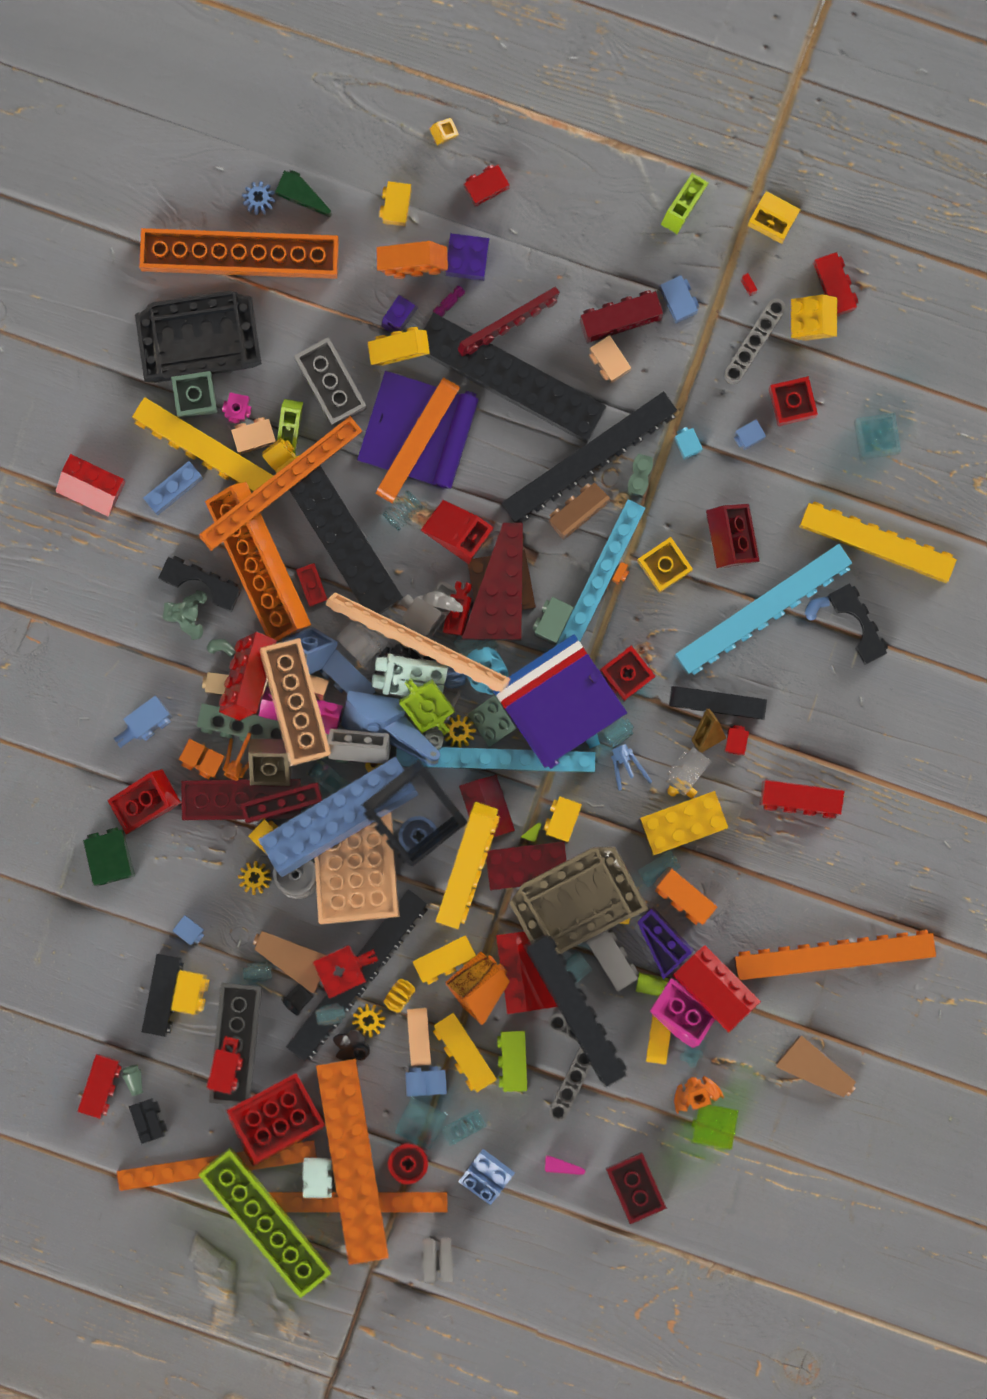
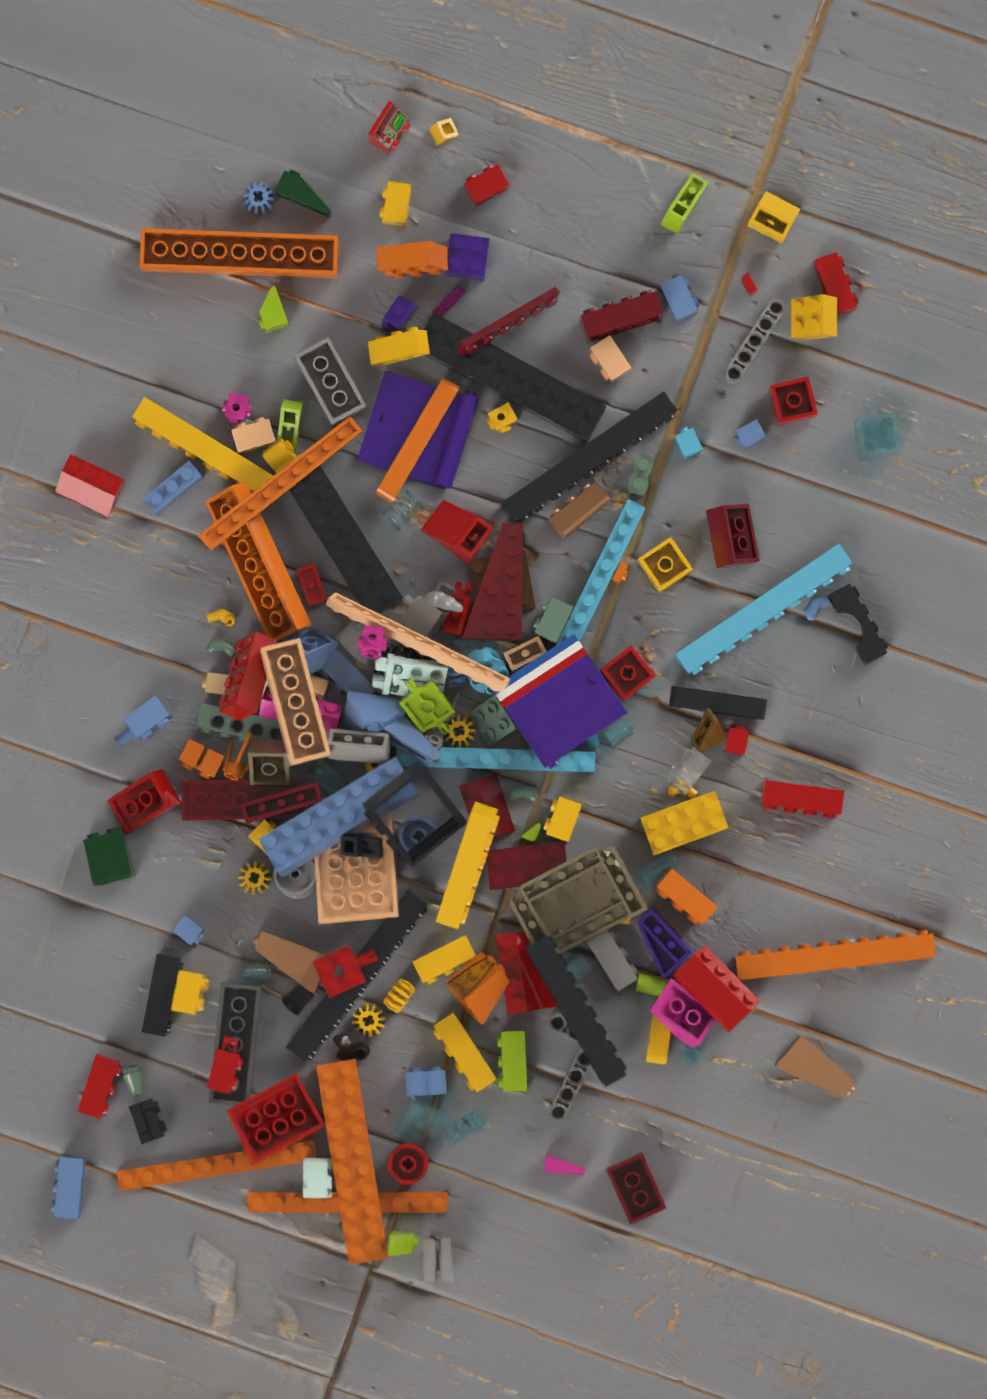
black slope [135,290,262,383] -> none
black arch [158,556,241,612] -> none
sand green animal [163,590,207,640] -> none
sand green brick [171,371,218,419] -> none
lime brick [199,1146,332,1299] -> none
clear light blue brick [315,1003,346,1026] -> none
light nougat beam [407,1008,431,1067] -> none
medium blue brick [458,1149,515,1206] -> none
medium blue plant [611,744,652,791] -> none
orange animal [674,1076,724,1114] -> none
clear neon green brick [691,1105,739,1151] -> none
yellow brick [799,501,957,583] -> none
none -> medium blue brick [51,1156,86,1219]
none -> yellow arm [206,608,236,626]
none -> lime slope [257,286,289,333]
none -> black brick [340,832,383,859]
none -> dark pink brick [358,625,387,658]
none -> slope [368,101,411,154]
none -> lime slope [388,1230,418,1255]
none -> yellow brick [486,402,518,434]
none -> light nougat brick [503,636,547,673]
none -> sand green arm [508,785,539,803]

